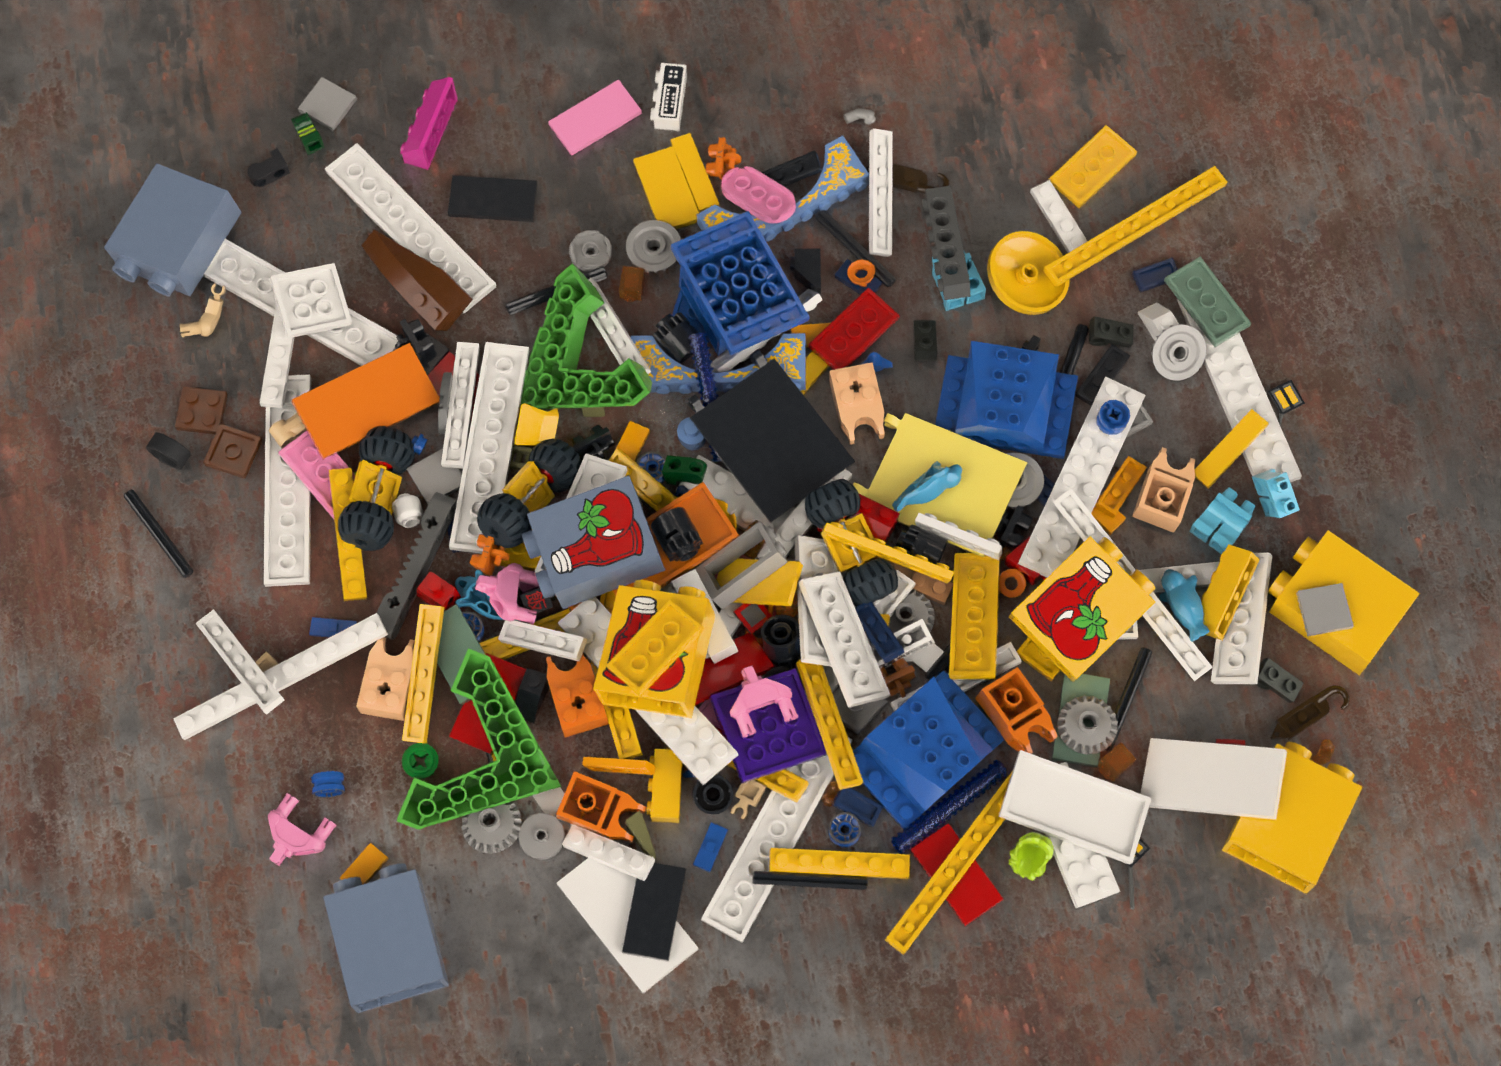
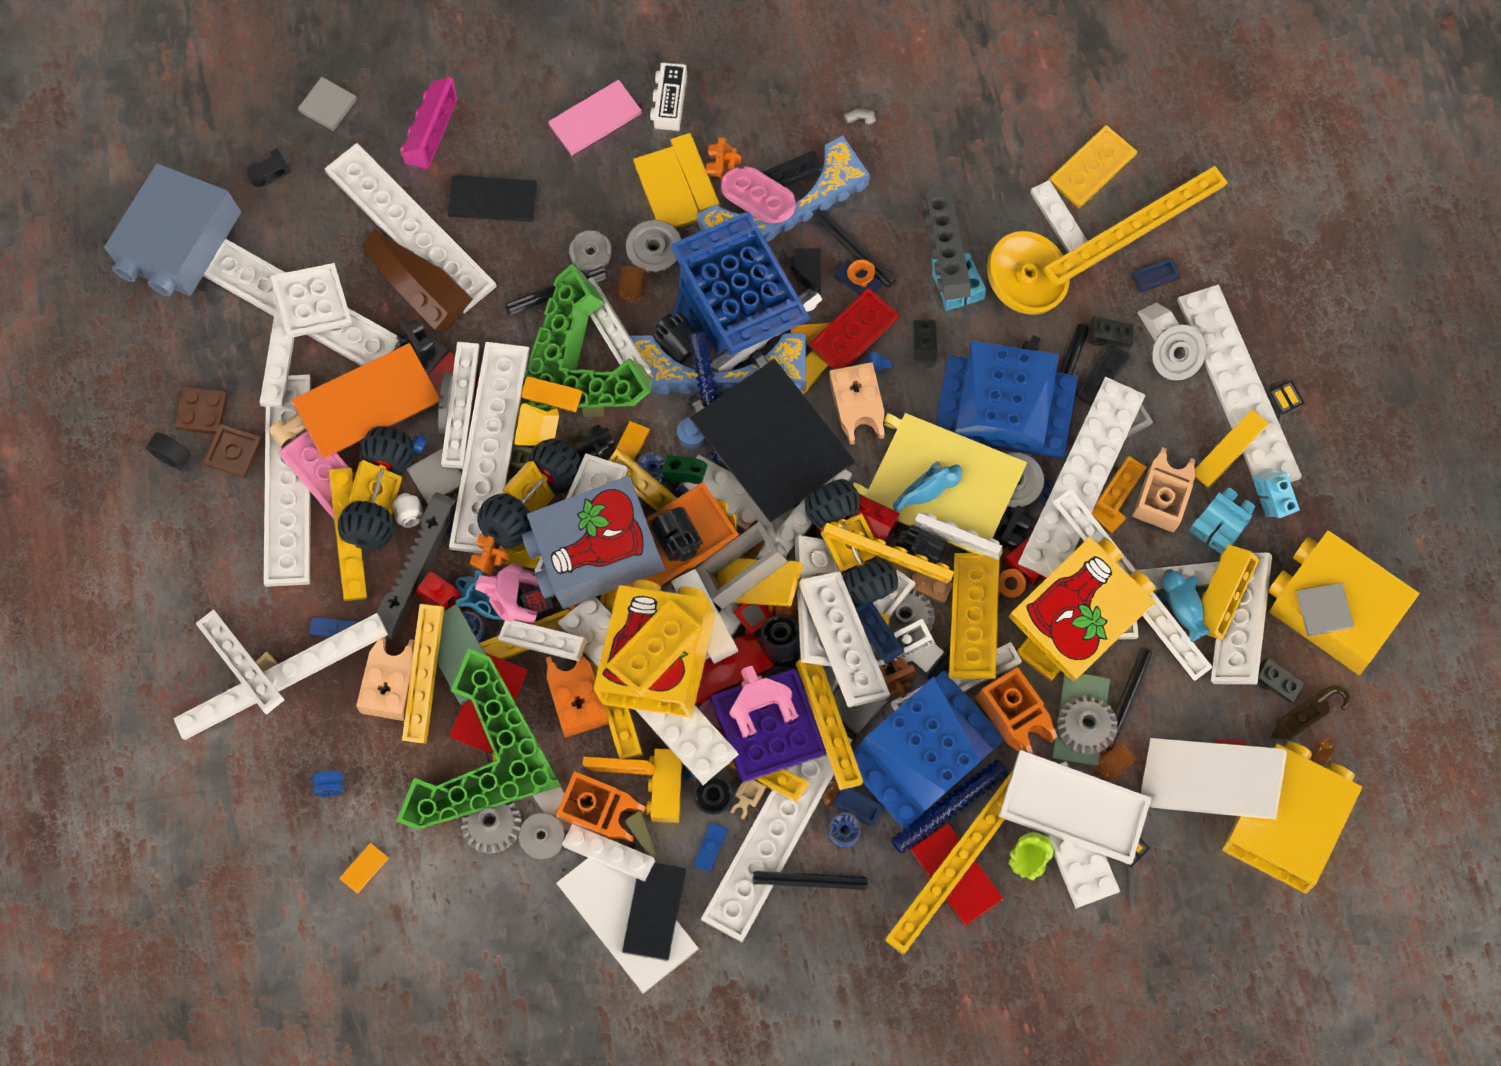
black axle [124,490,193,578] -> none
tan arm [180,283,226,338] -> none
bright pink connector [268,793,337,866] -> none
dark green leg [291,112,325,155] -> none
sand blue brick [323,863,449,1013] -> none
green gear [402,743,439,779] -> none
black slope [516,668,549,724] -> none
yellow plate [769,848,910,879] -> none
dark brown plate [866,163,949,194] -> none
white plate [869,128,892,257] -> none
blue wheel [1096,400,1130,435] -> none
sand green tile [1164,256,1251,347] -> none
none -> light orange tile [521,376,583,412]

